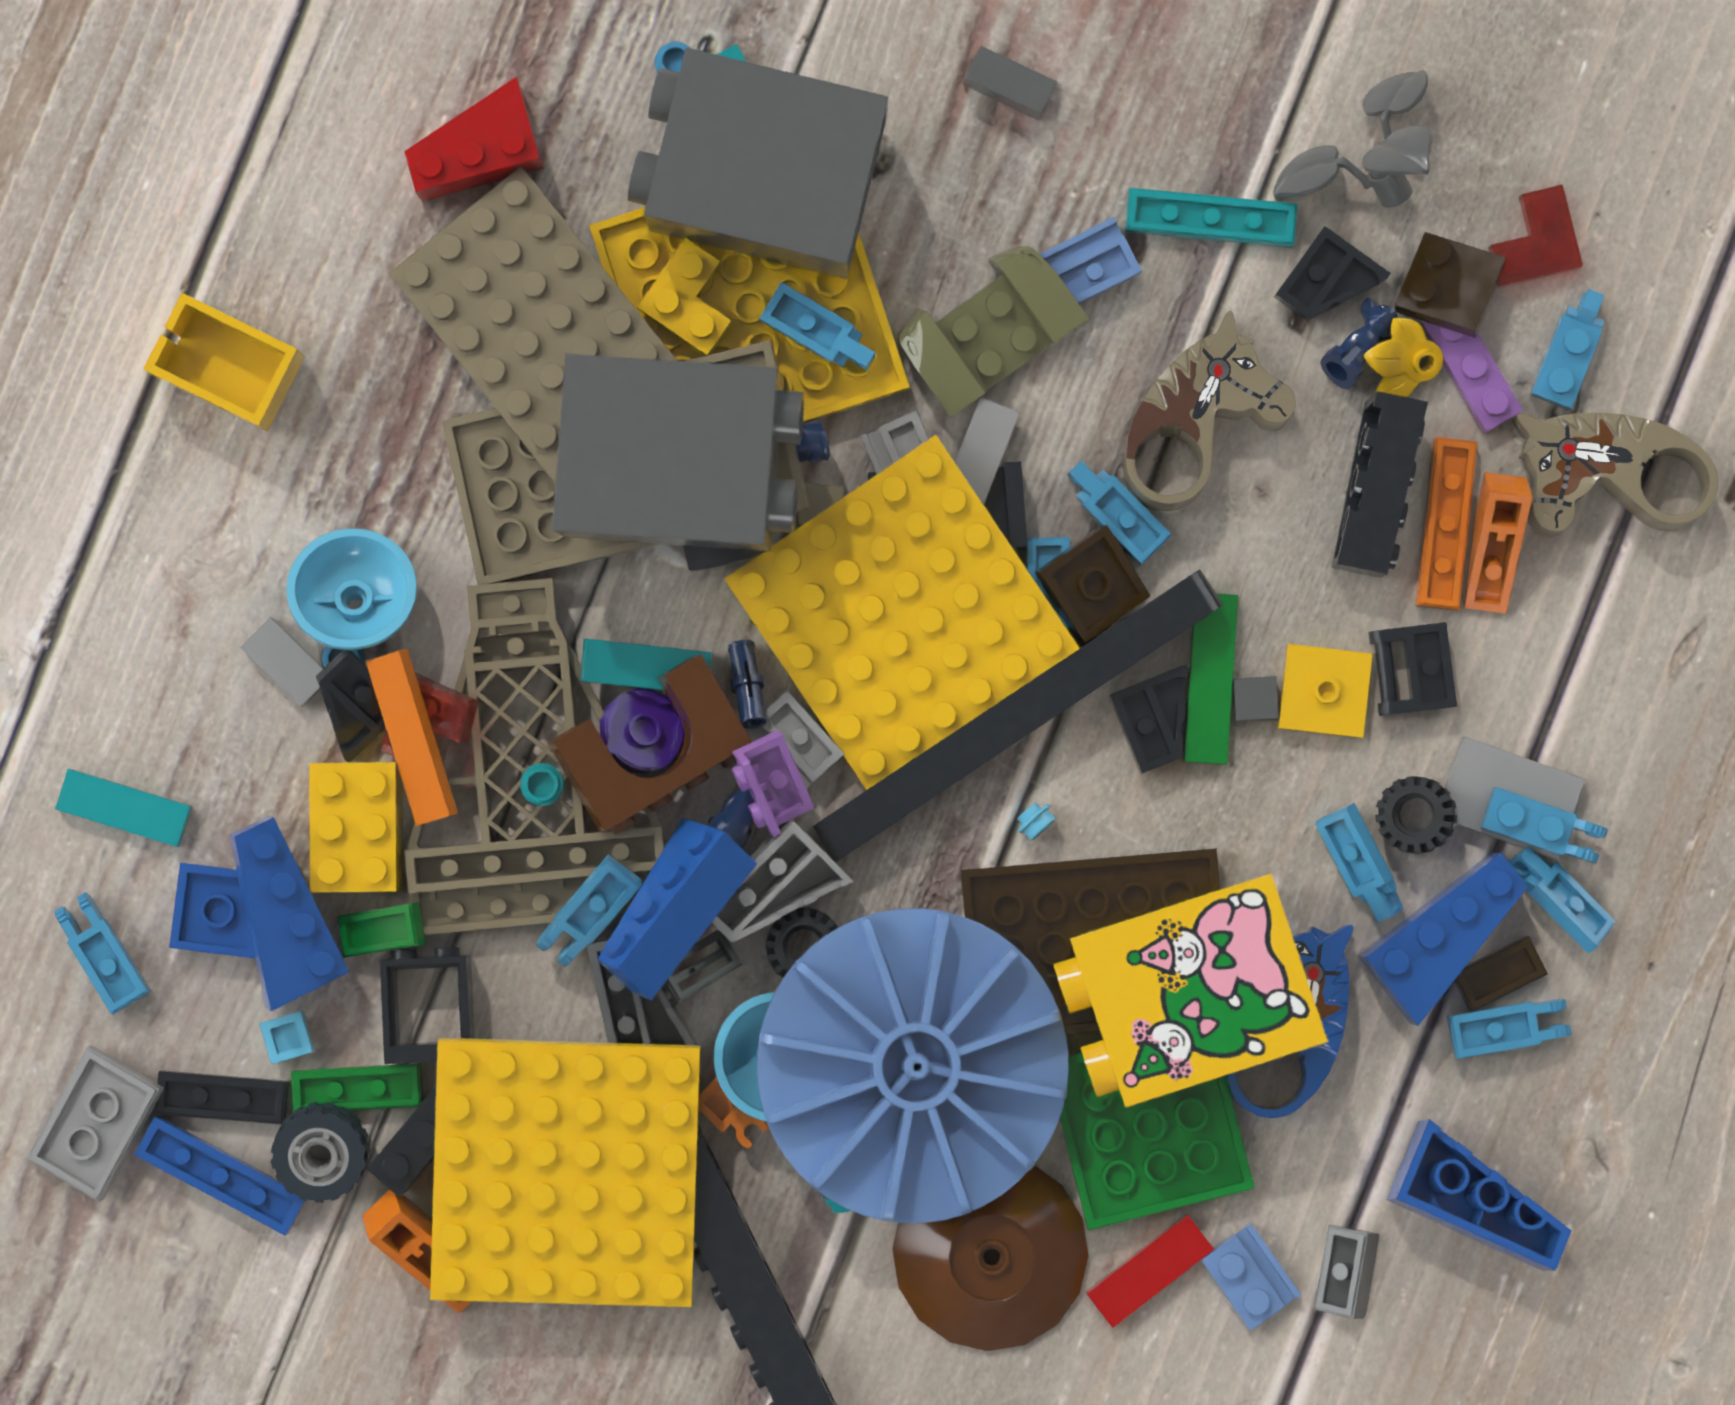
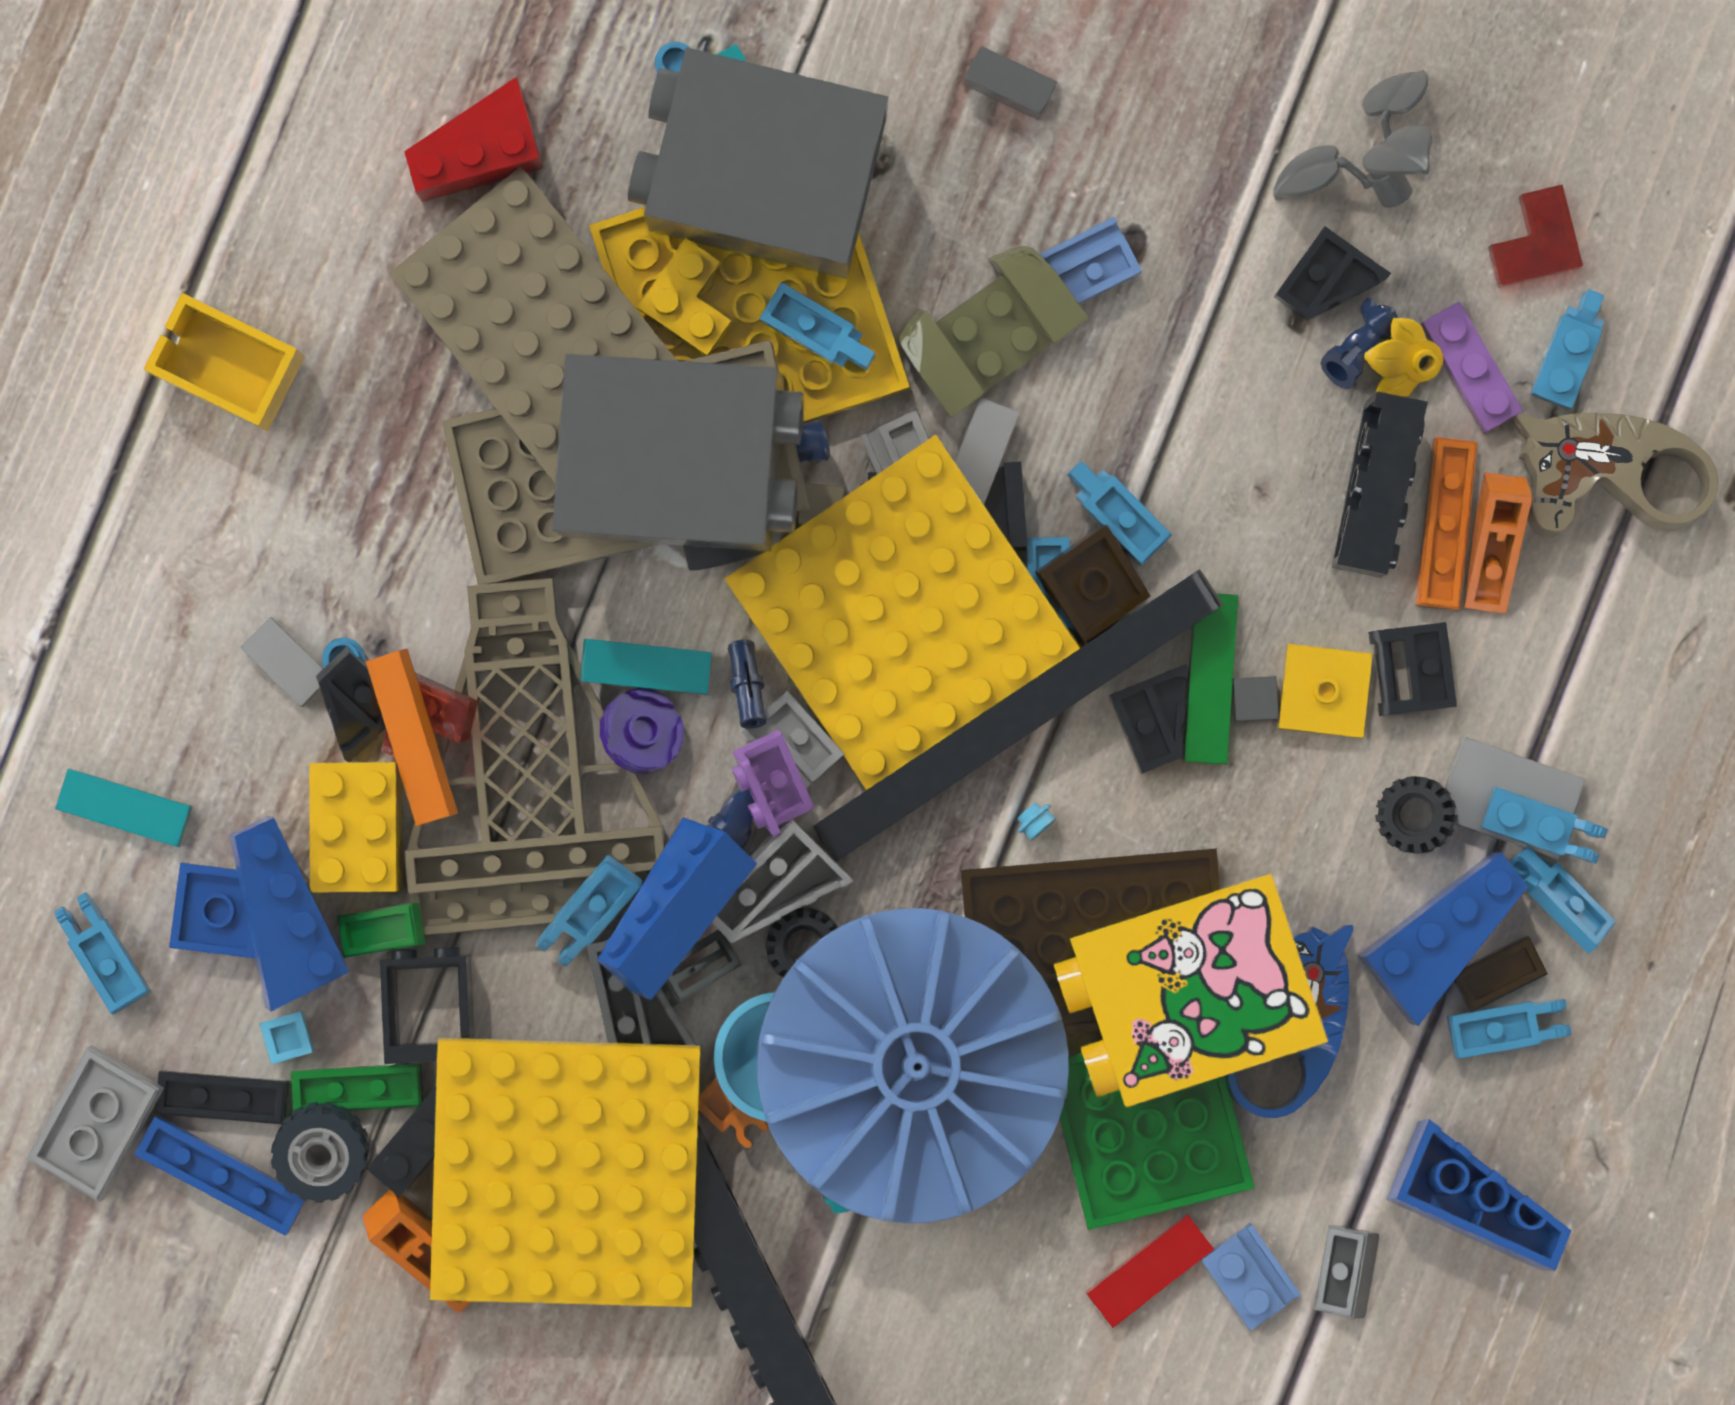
medium azure hat [286,528,417,650] -> none
teal plate [520,763,564,806] -> none
reddish brown arch [547,654,752,834] -> none
reddish brown dish [892,1165,1089,1351] -> none
dark tan animal [1123,310,1296,512] -> none
teal tile [1125,188,1298,248] -> none
dark azure hinge [1315,803,1403,922] -> none
dark brown plate [1395,232,1506,338] -> none

